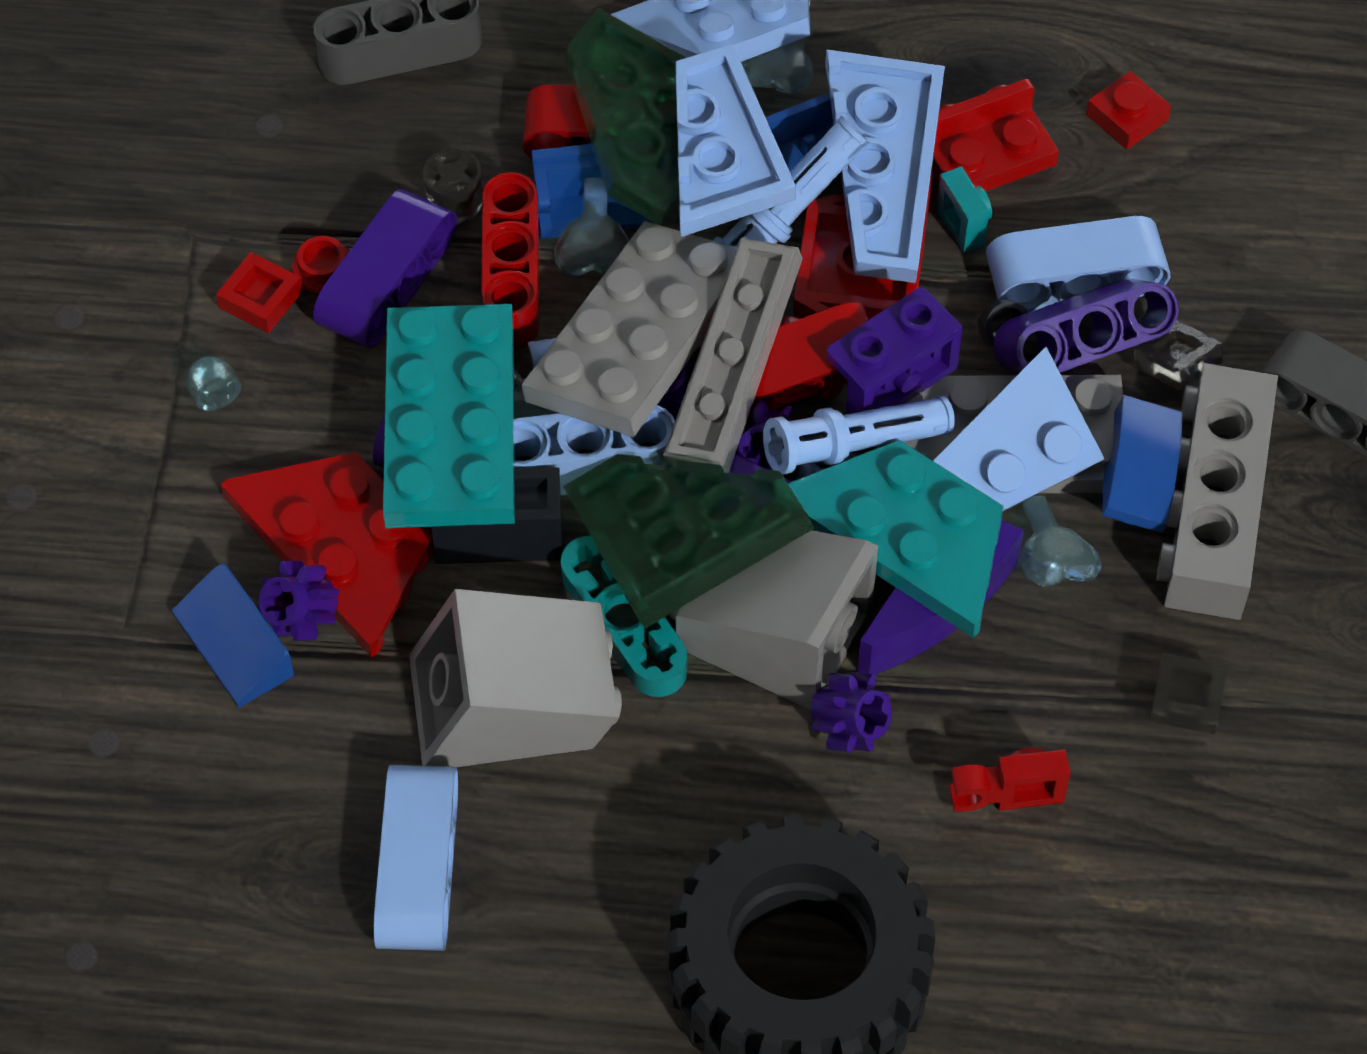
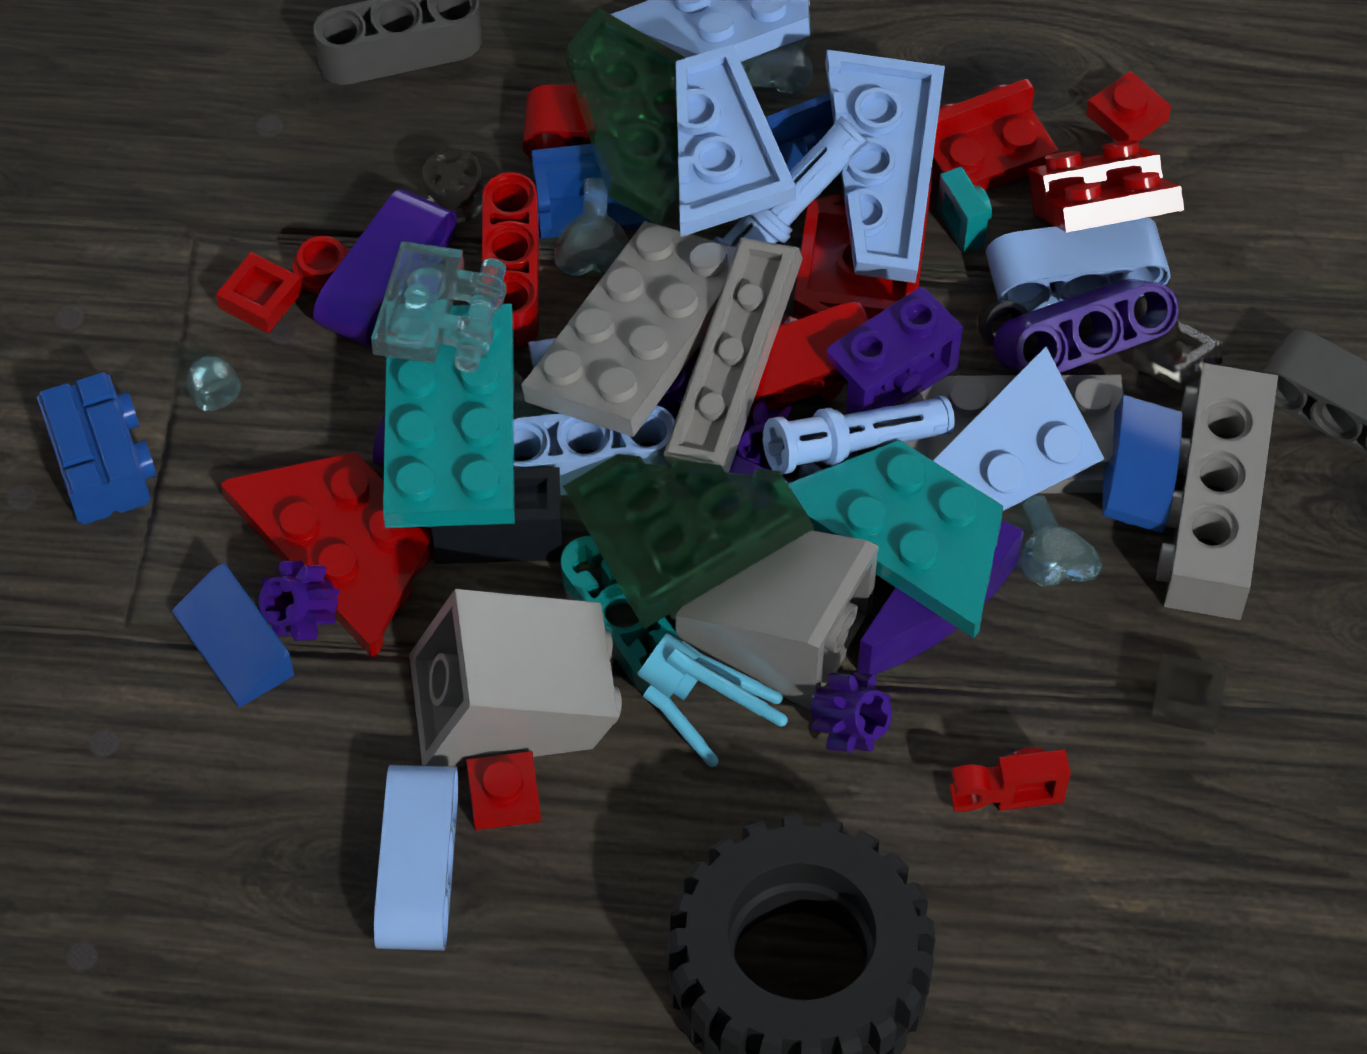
none -> blue brick [37,372,157,525]
none -> clear light blue plate [371,241,507,372]
none -> red plate [466,751,541,831]
none -> medium azure plant [637,632,788,767]
none -> red plate [1027,140,1184,232]

